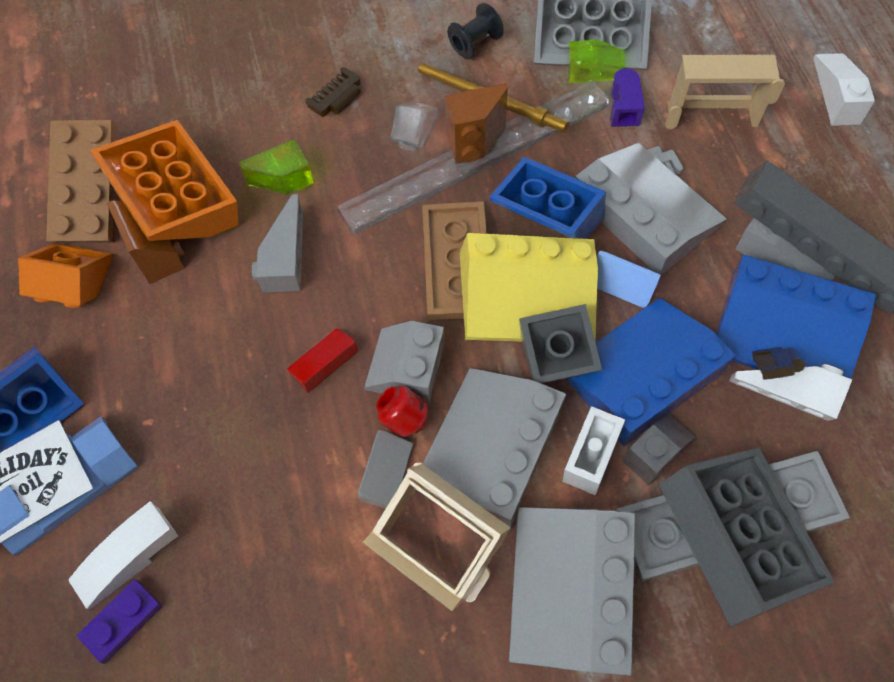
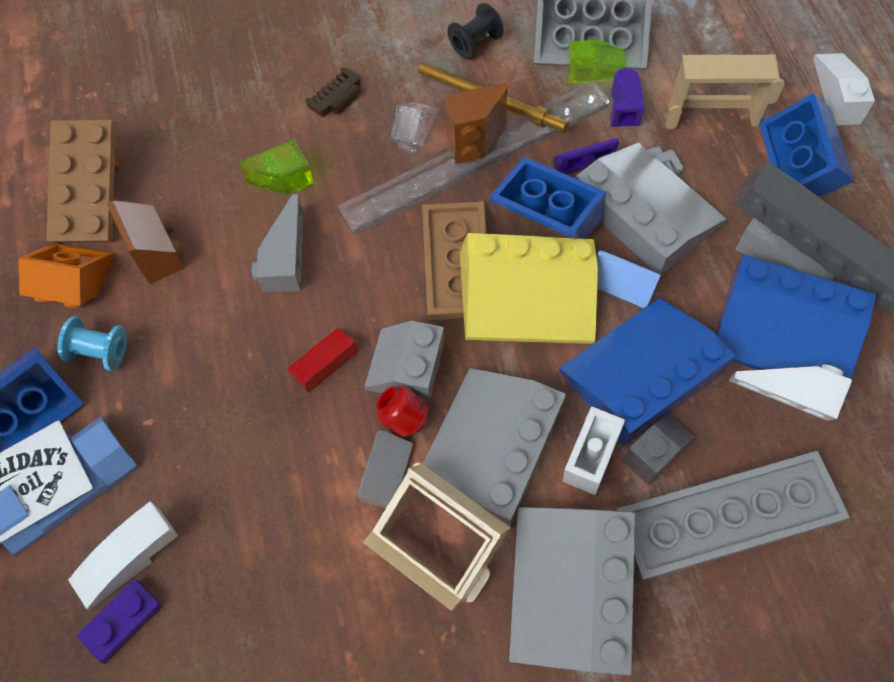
orange slope [90,120,239,241] -> none
dark grey slope [519,304,602,384] -> none
dark grey slope [659,448,835,627] -> none
dark brown piece [752,347,805,380] -> none
none -> medium azure hose [57,316,127,371]
none -> dark purple slope [553,138,619,174]
none -> blue slope [759,93,854,196]

